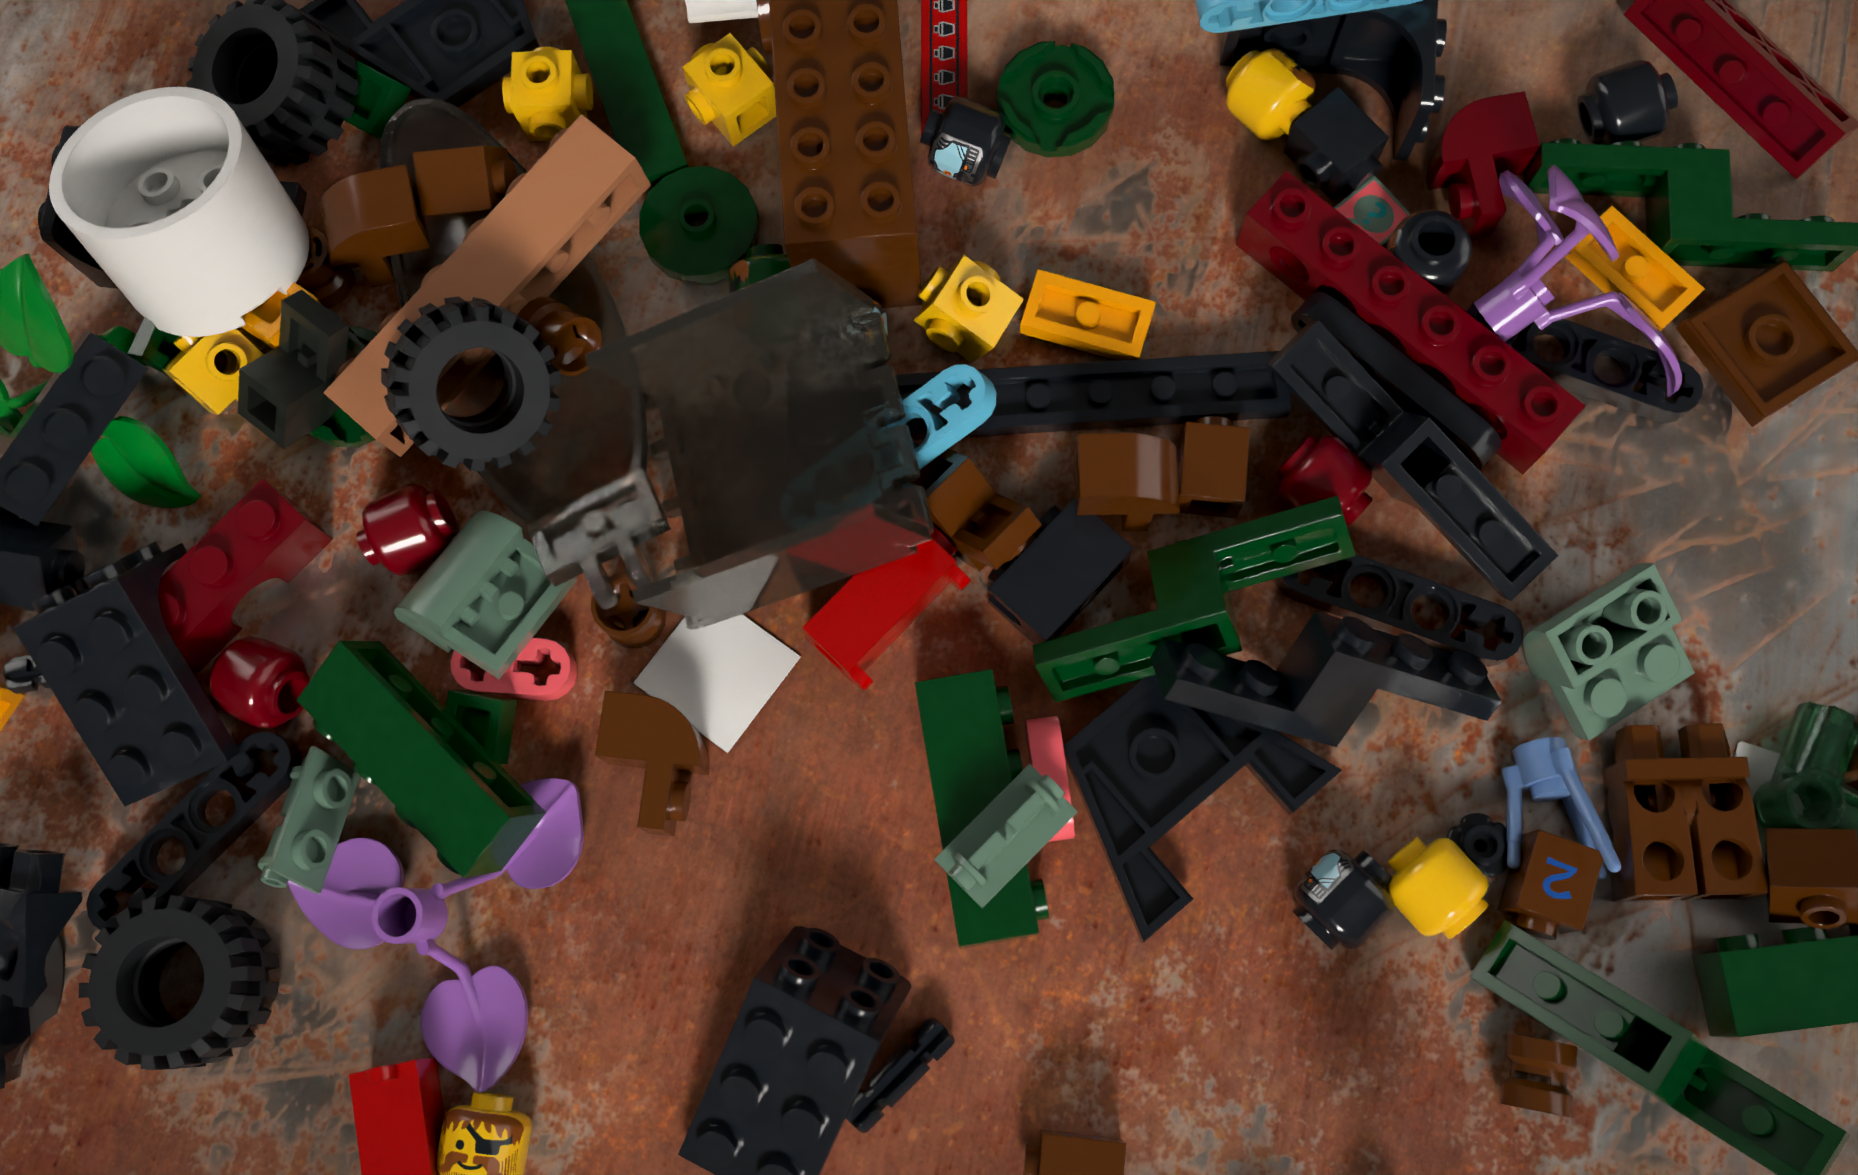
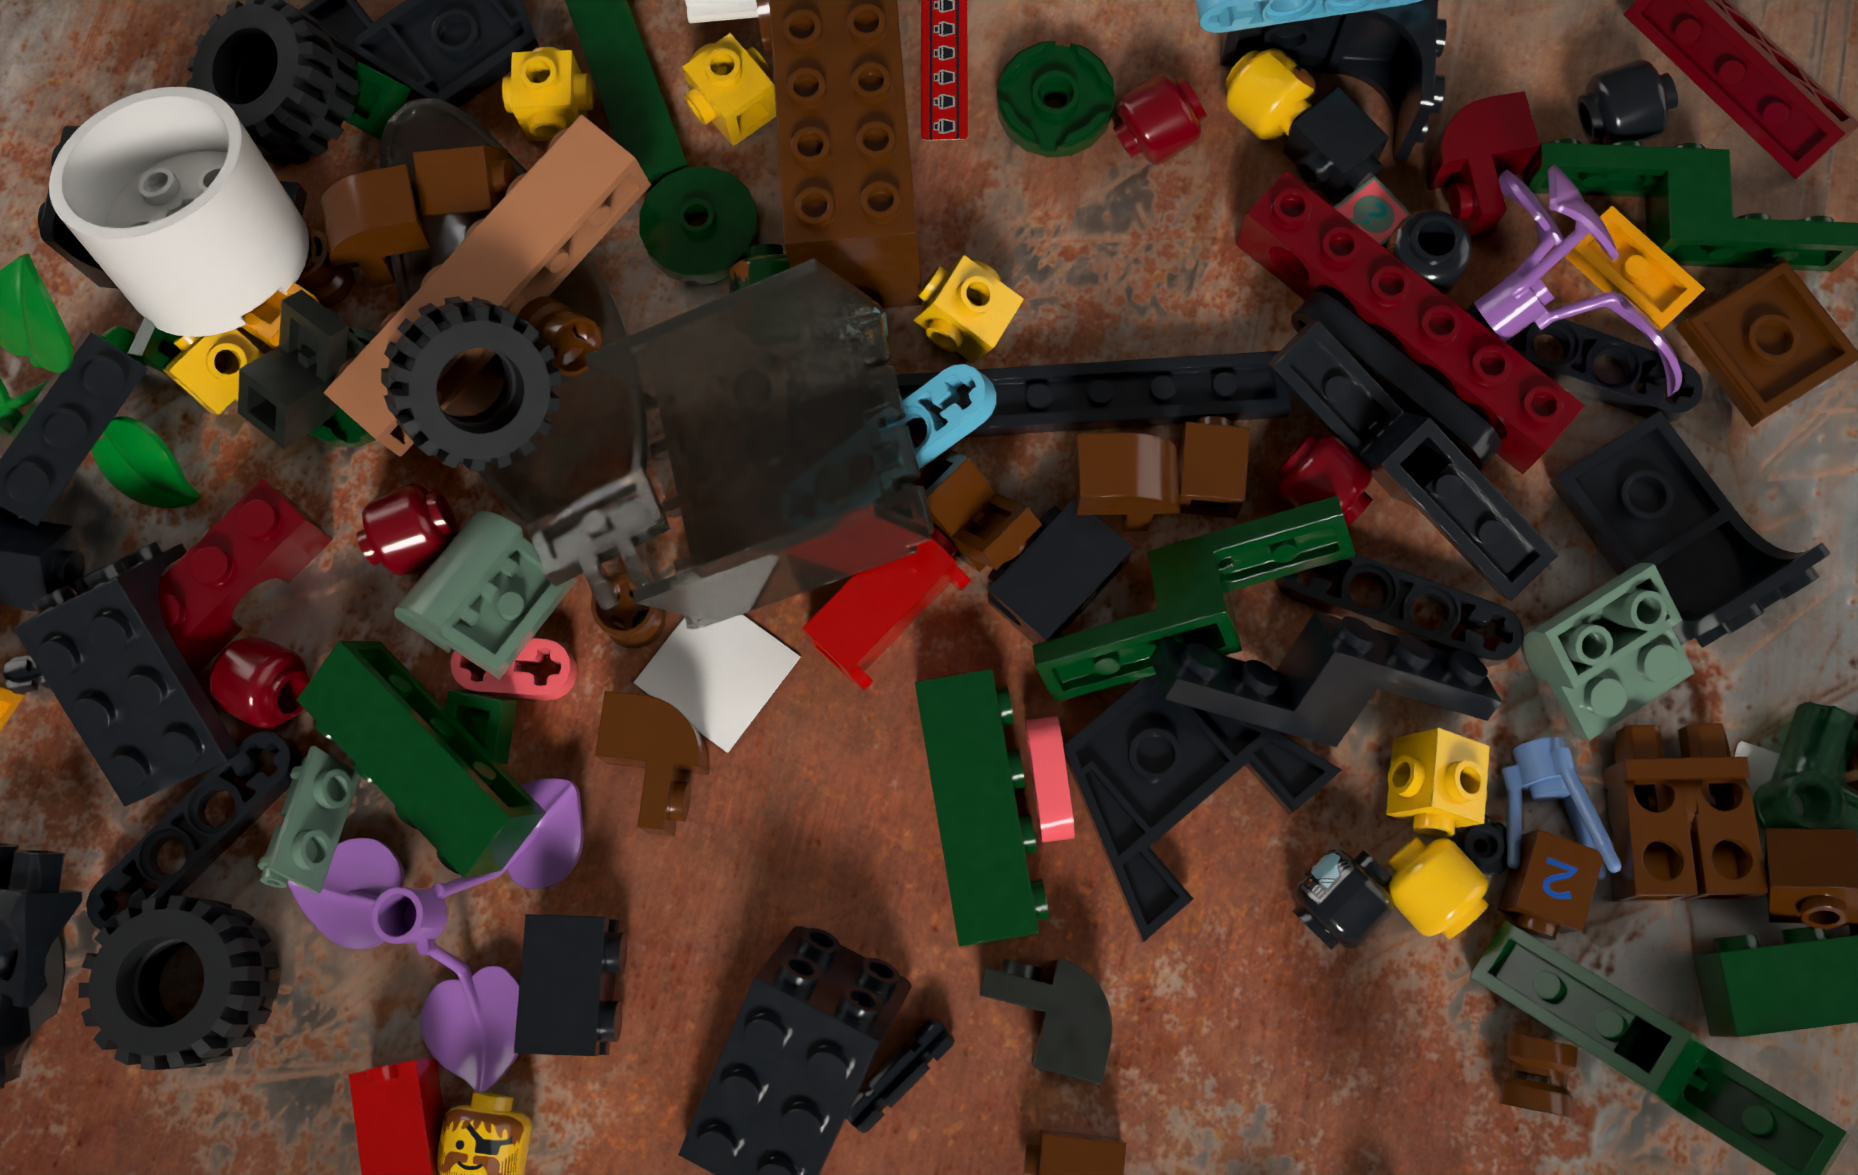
black head [920,96,1013,186] -> none
sand green hinge [934,764,1078,908] -> none
light orange plate [1020,269,1156,361] -> none
none -> black brick [514,914,627,1056]
none -> pearl dark grey brick [980,958,1112,1085]
none -> dark red head [1113,72,1207,165]
none -> yellow brick [1386,728,1490,838]
none -> black bracket [1549,411,1831,648]

